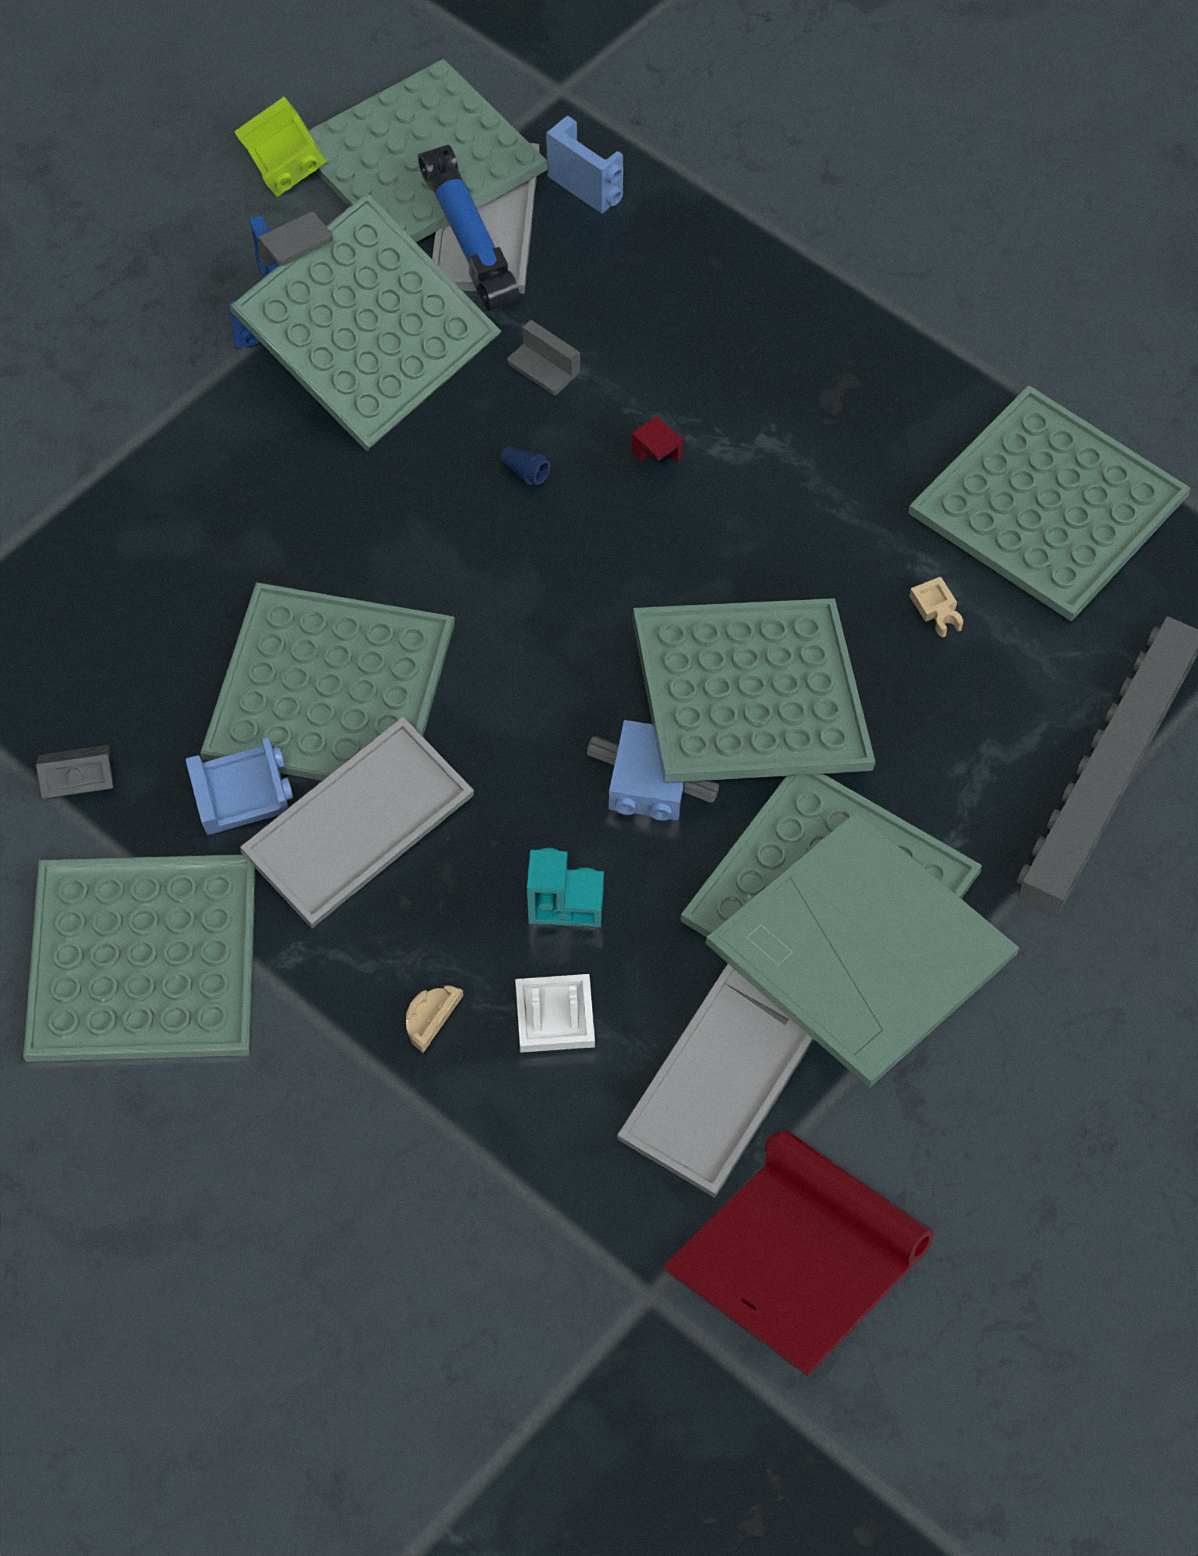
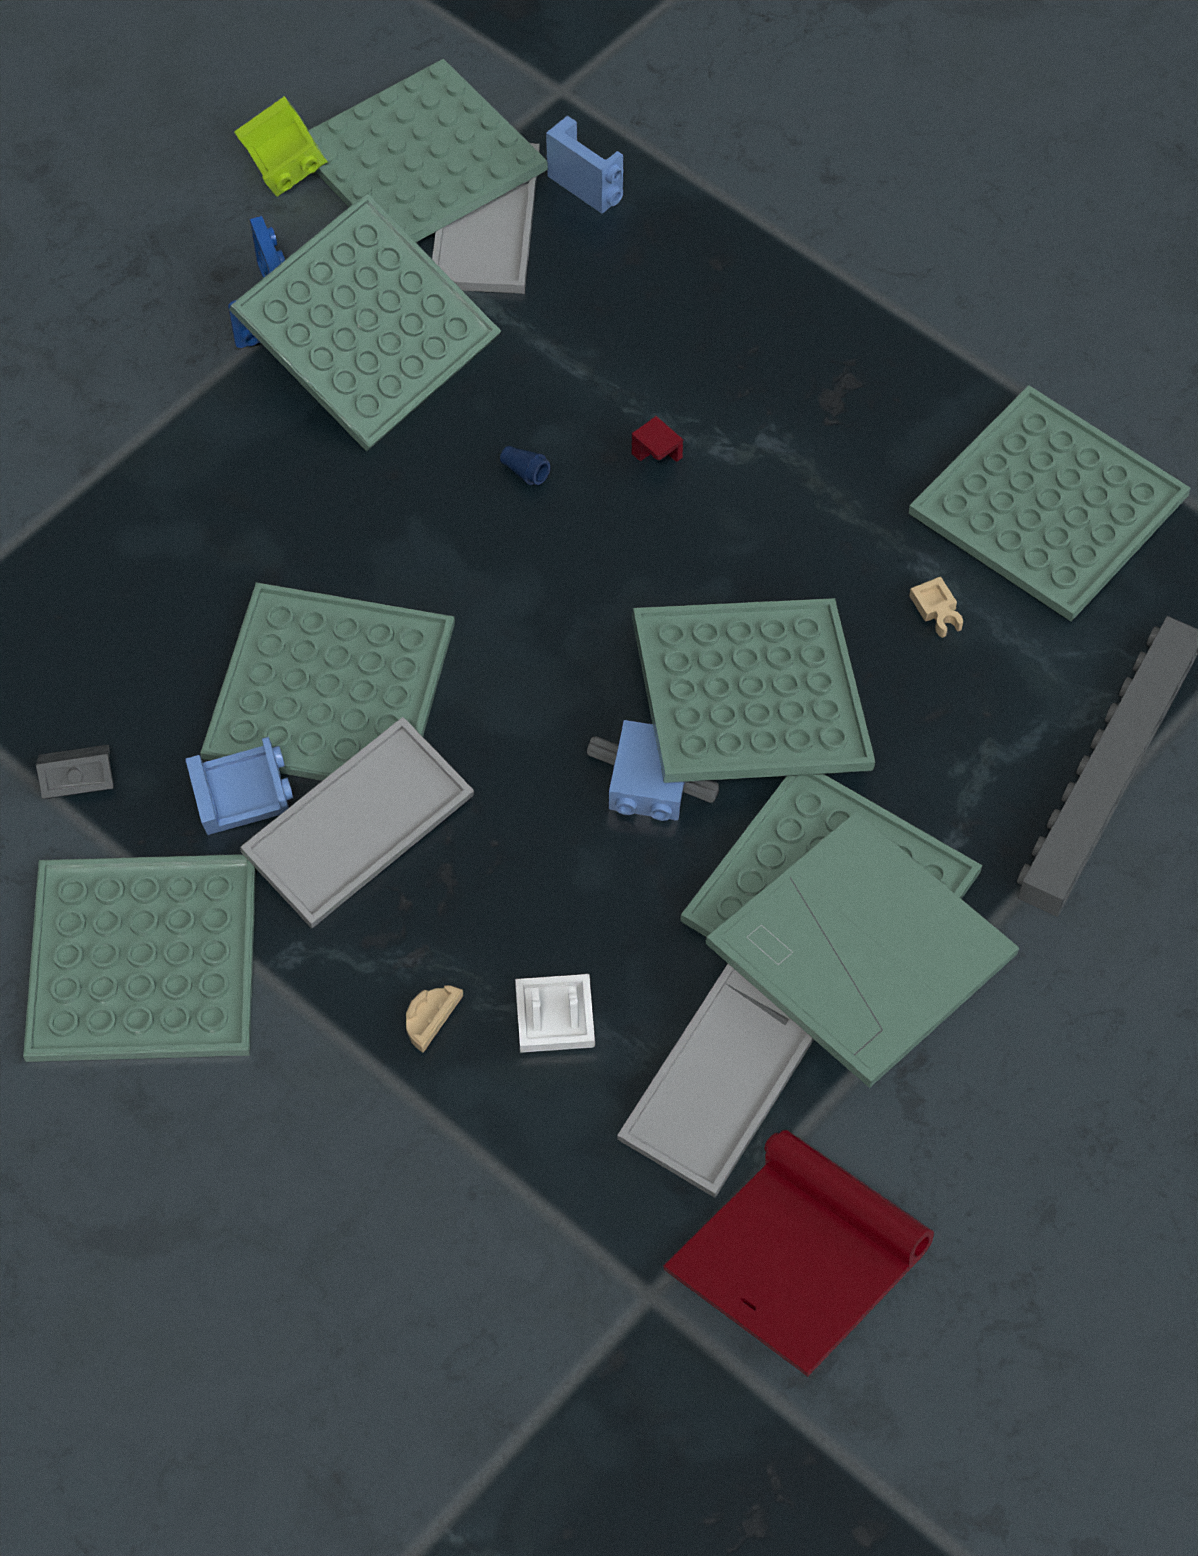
dark grey panel [258,211,333,267] -> none
piece [417,144,520,311] -> none
dark grey panel [507,320,580,395] -> none
teal brick [527,848,604,927] -> none

